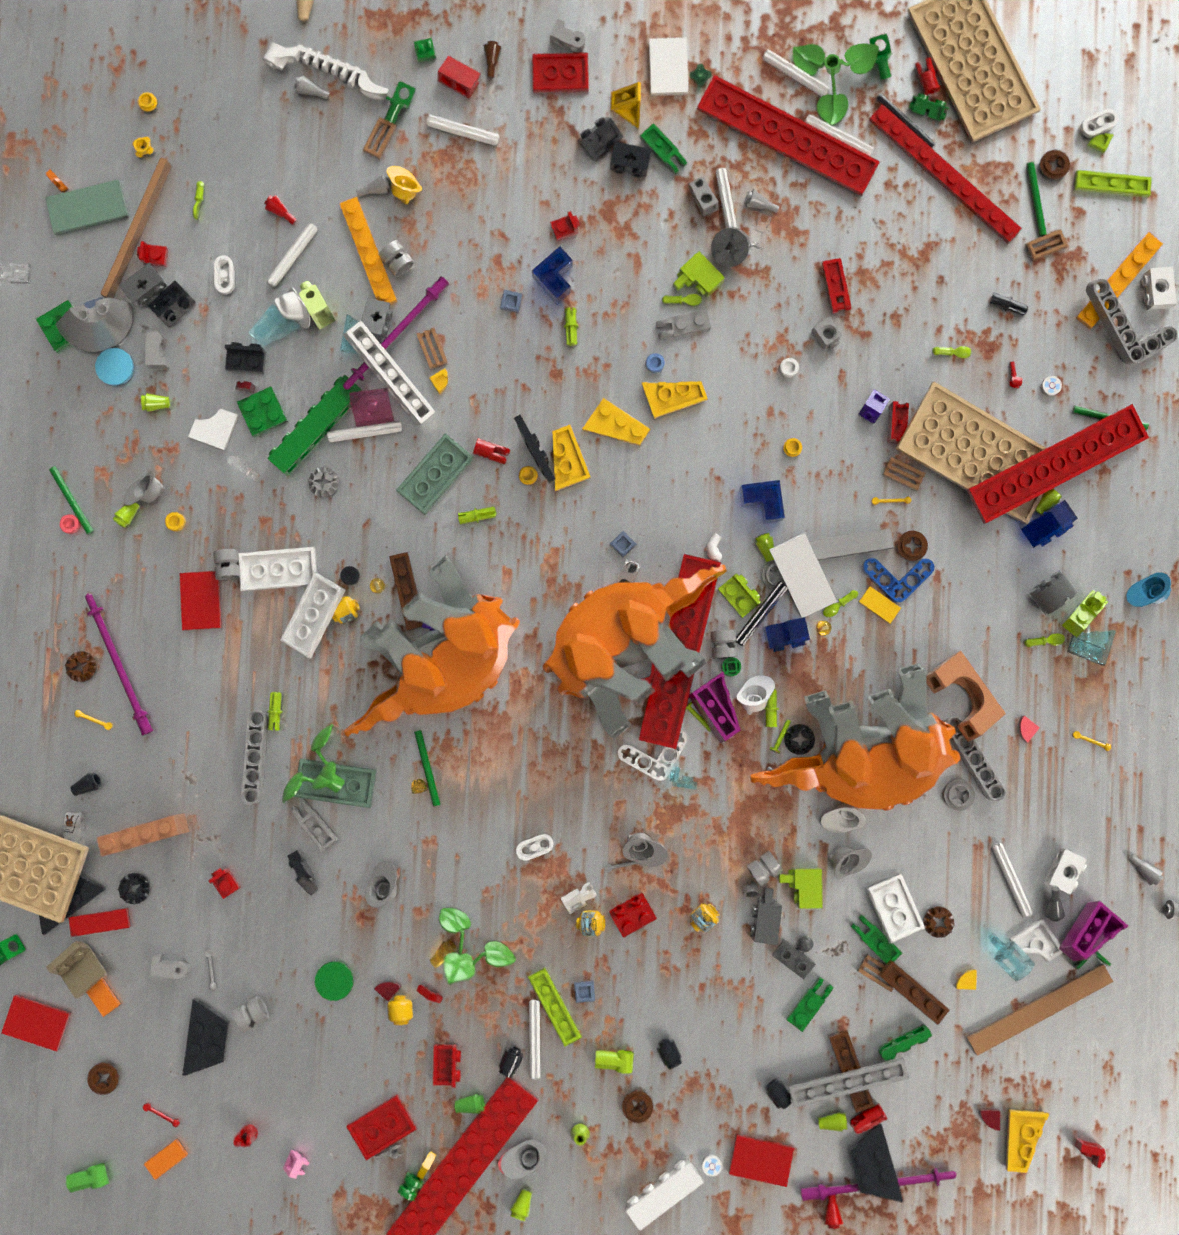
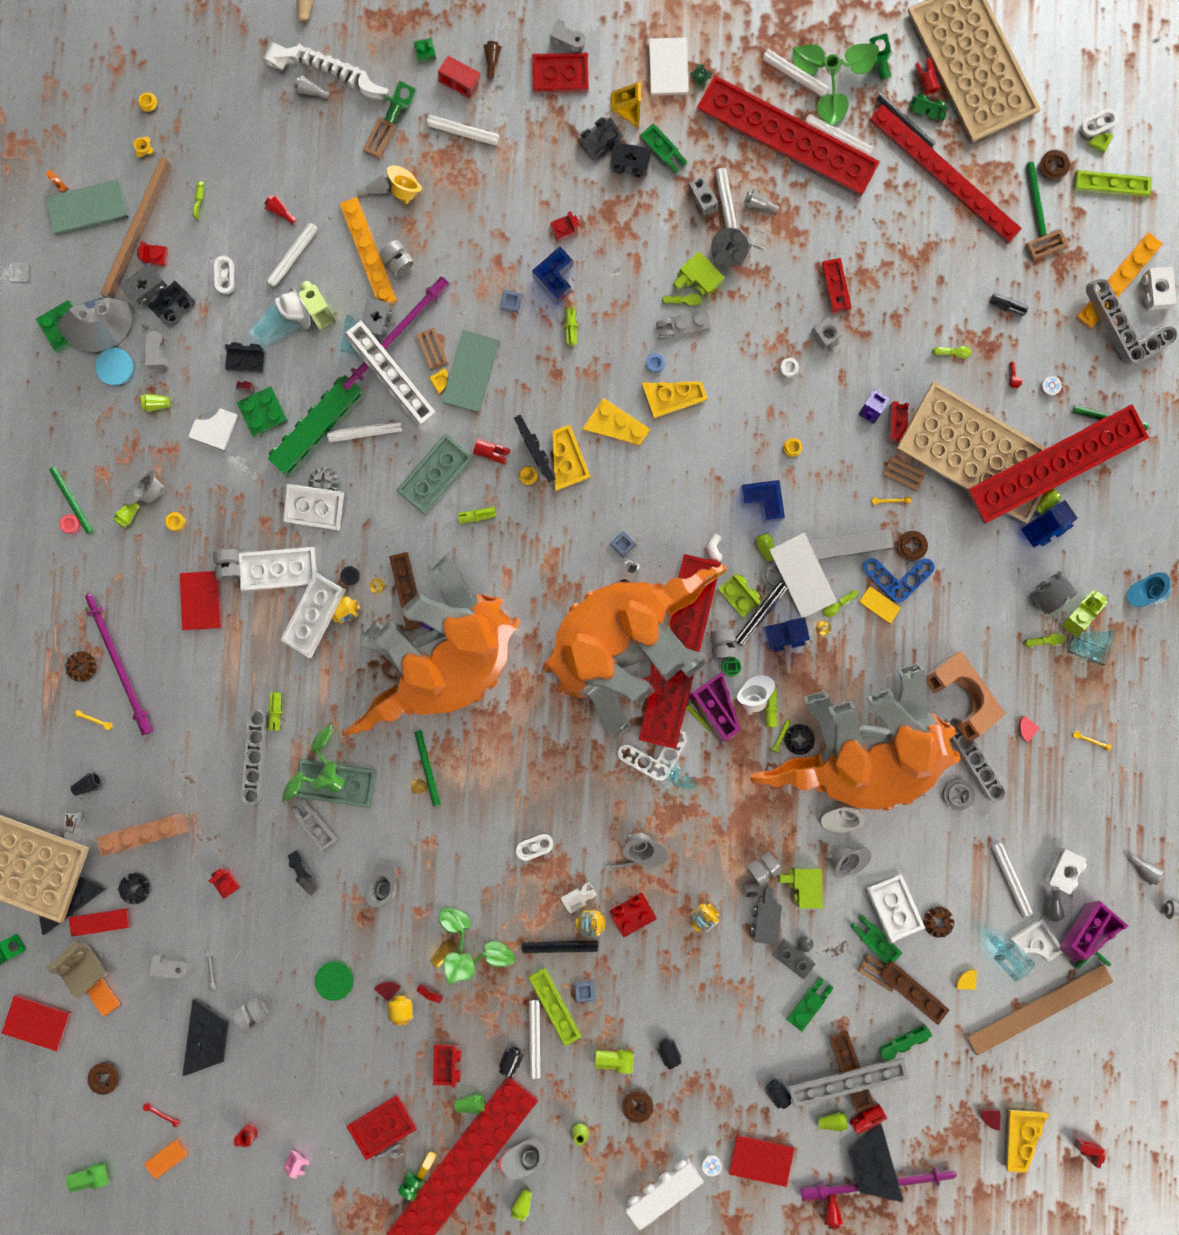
clear pink tile [349,388,394,427] -> none
none -> white tile [283,484,345,530]
none -> sand green tile [442,330,500,413]
none -> black axle [522,941,599,953]

